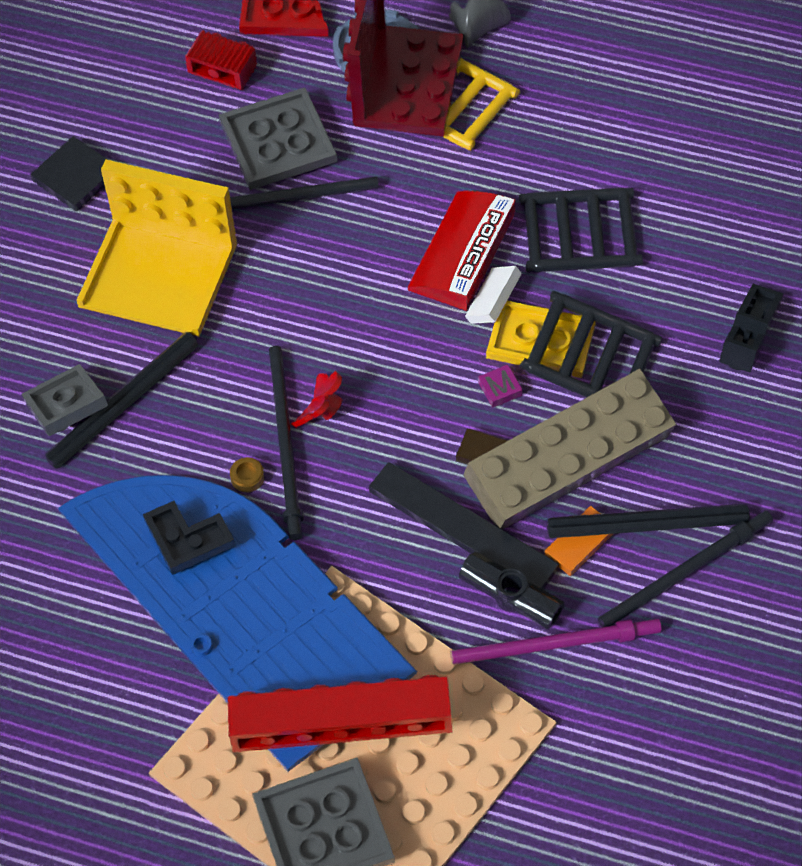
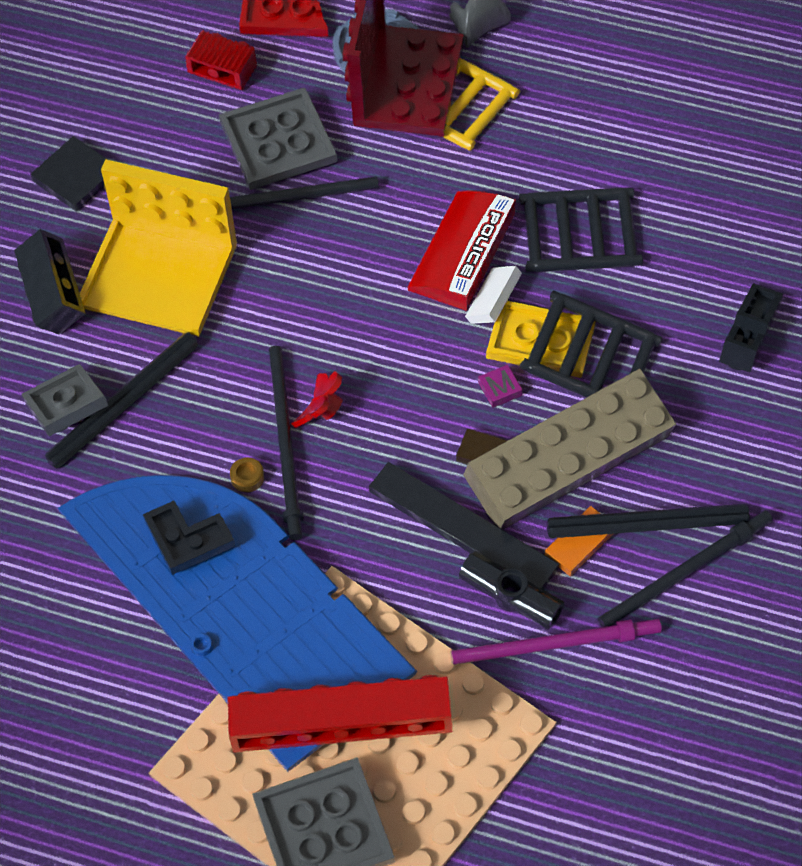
none -> black brick [14,229,86,335]

